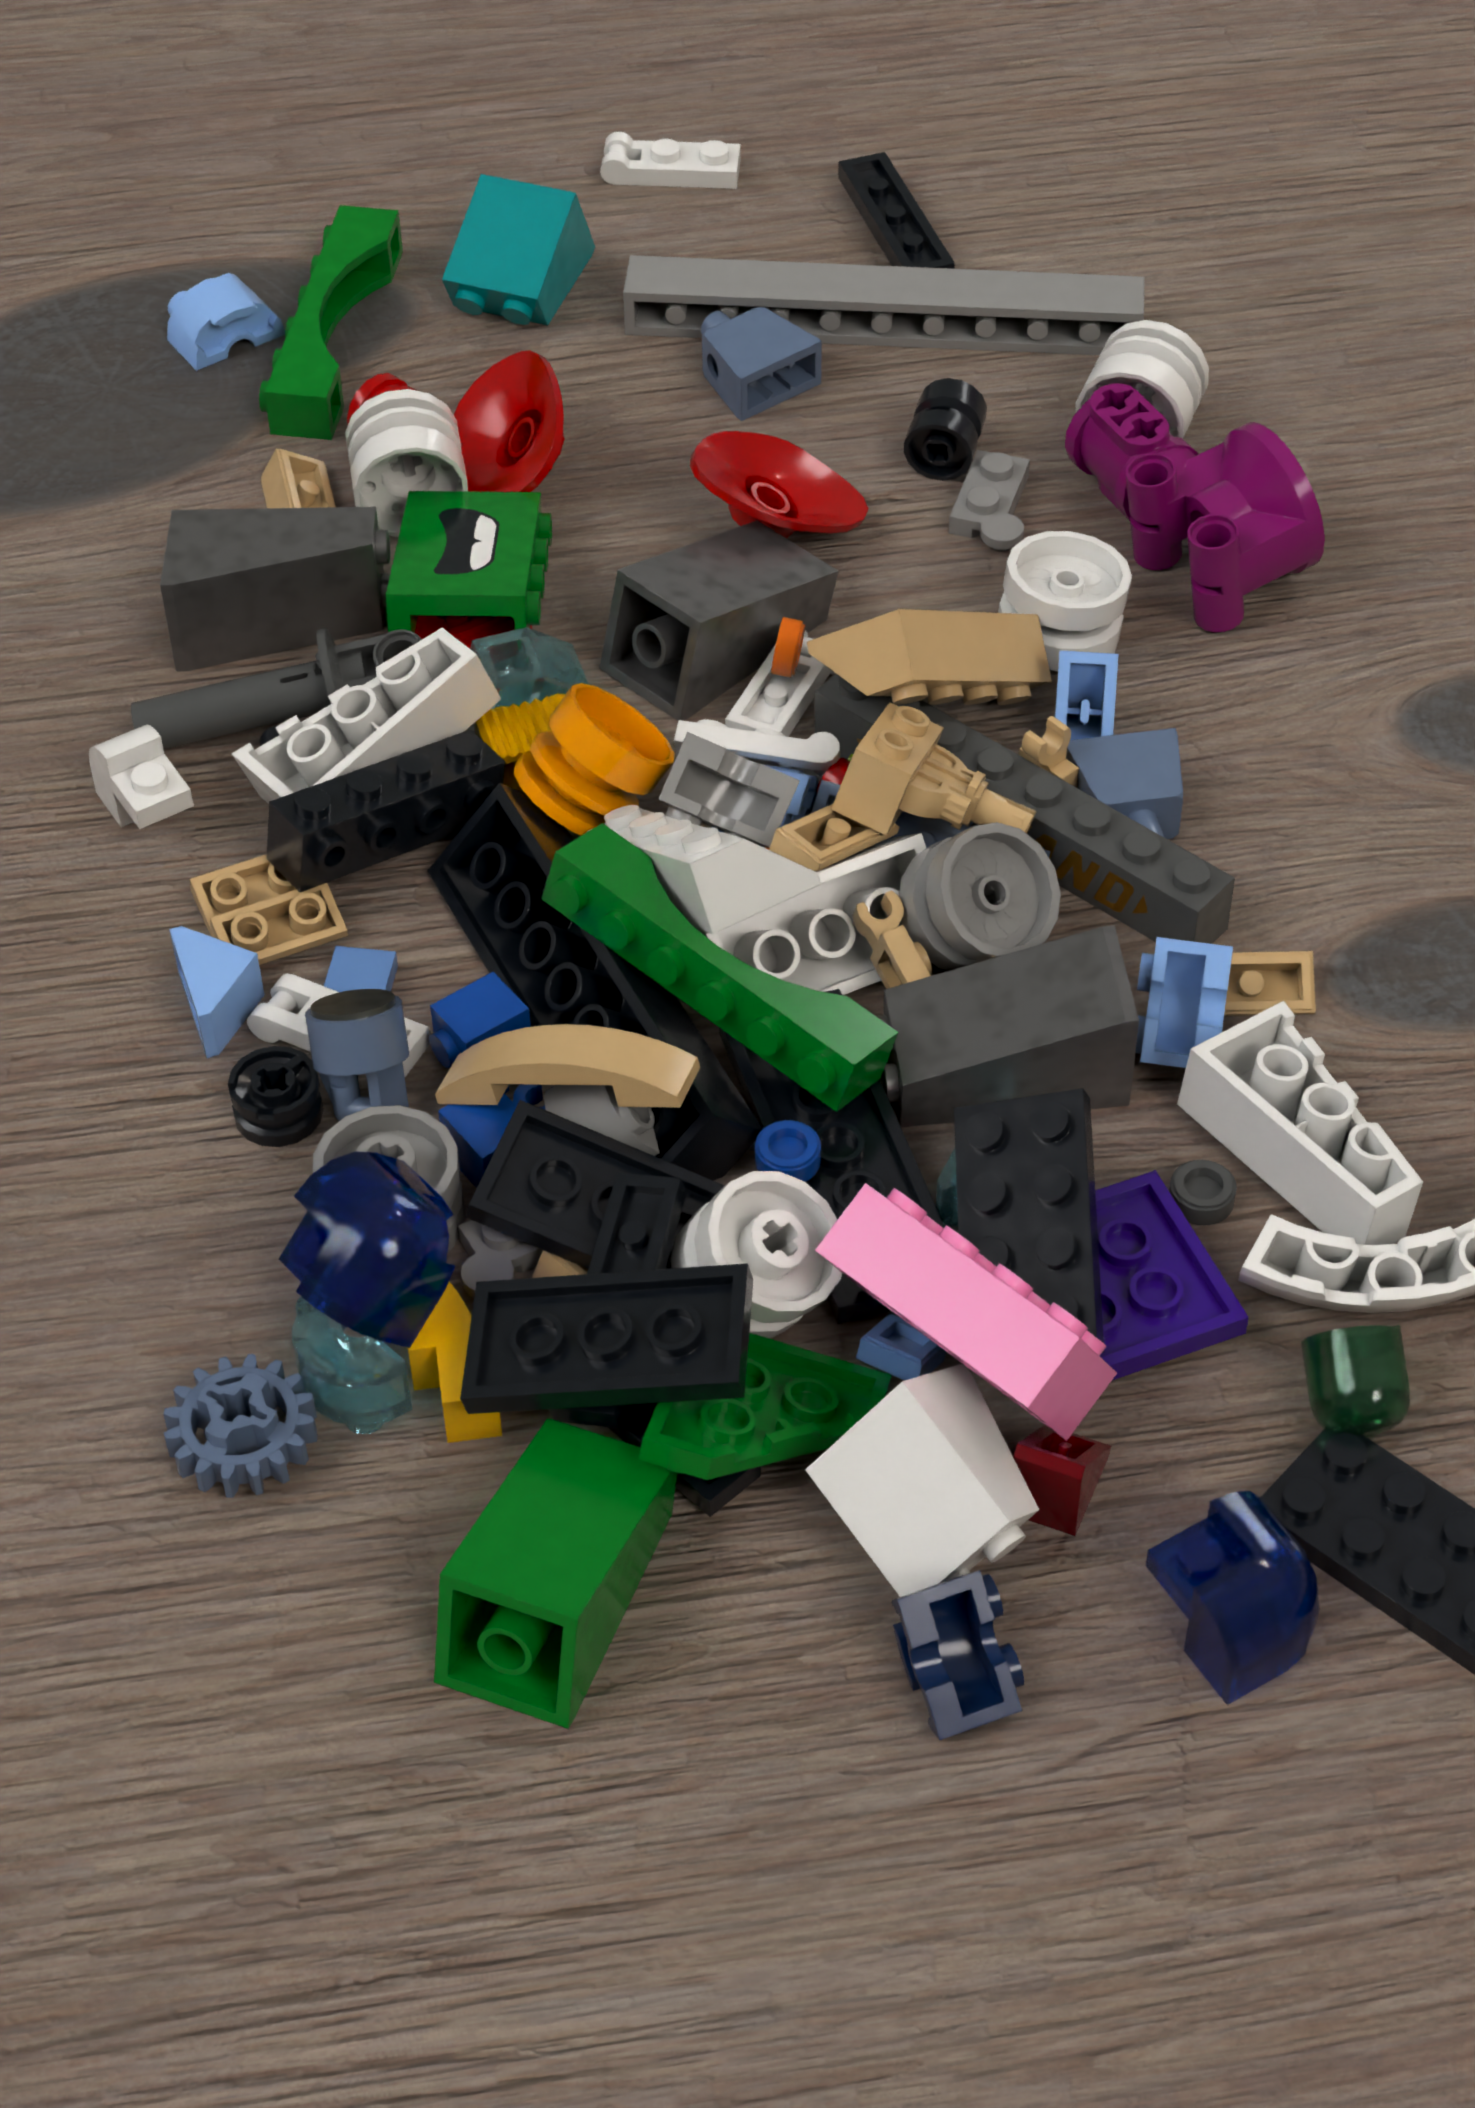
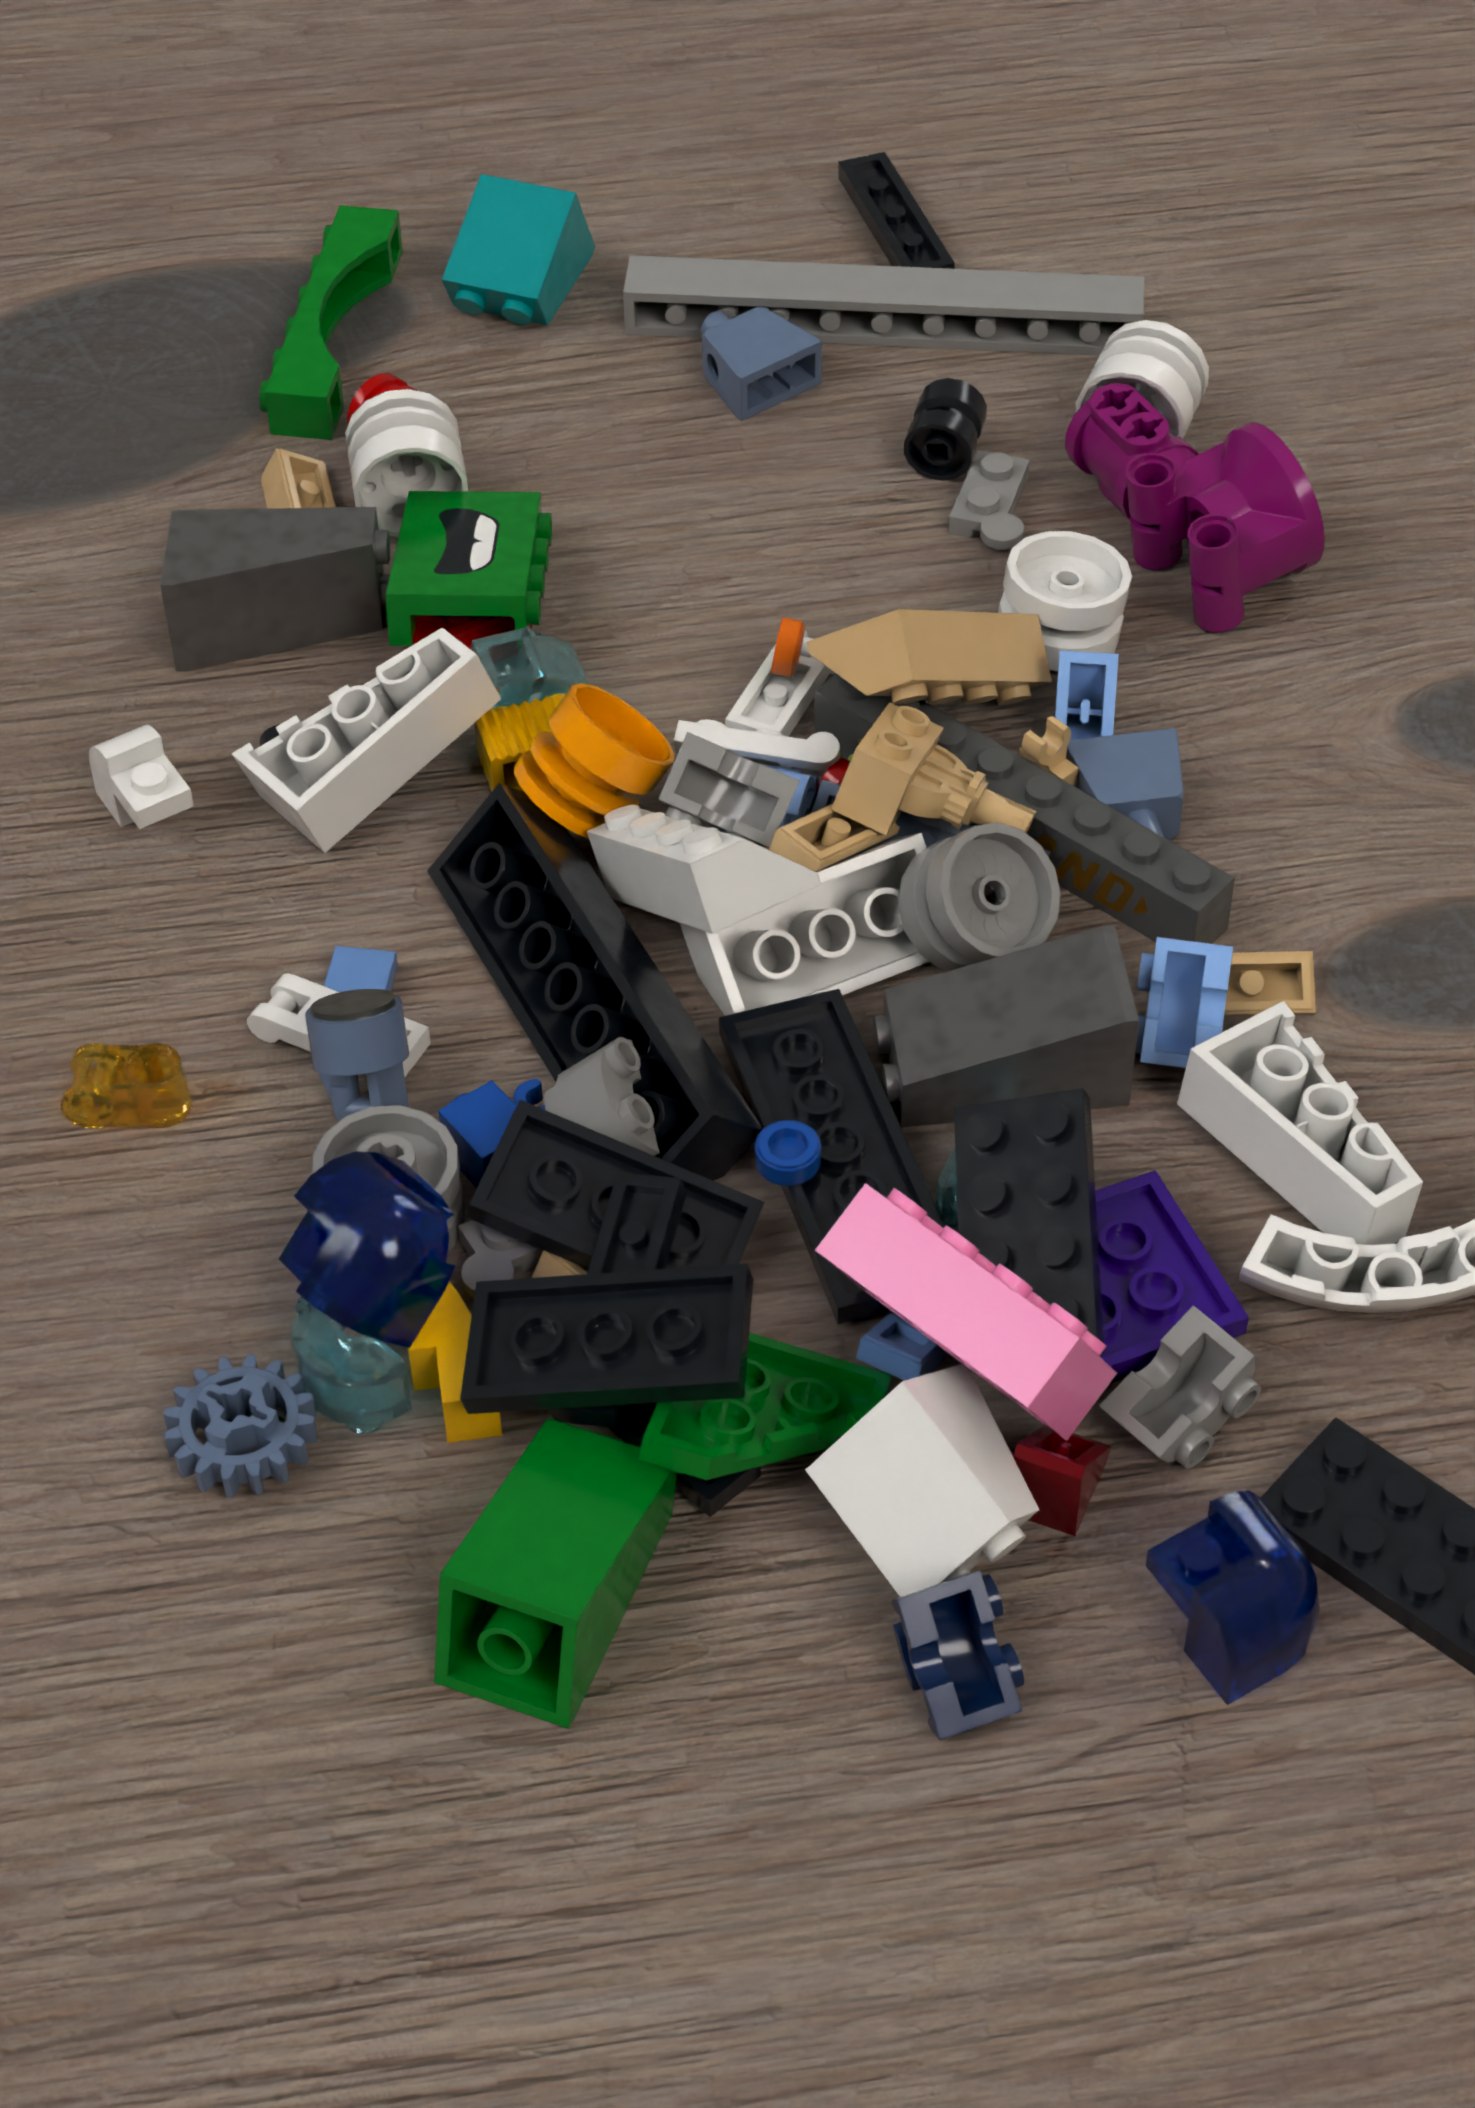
dark grey piece [131,628,422,749] -> none
light blue cylinder [167,273,285,371] -> none
light blue slope [169,926,265,1058] -> none
tan slope [190,854,348,965] -> none
black wheel [228,1046,324,1147] -> none
black brick [266,730,505,893] -> none
blue brick [429,971,531,1093] -> none
tan slope [435,1024,700,1108] -> none
red hat [454,350,565,492] -> none
green arch [542,823,899,1112] -> none
flat silver slope [599,521,838,721] -> none
white plate [600,132,741,189] -> none
white wheel [670,1171,842,1339] -> none
red hat [690,431,868,539] -> none
tan plate [852,890,932,989] -> none
dark grey tile [1169,1160,1236,1225] -> none
clear green helmet [1301,1325,1410,1437] -> none
none -> clear yellow piece [61,1043,192,1129]
none -> light grey cylinder [1099,1305,1261,1469]

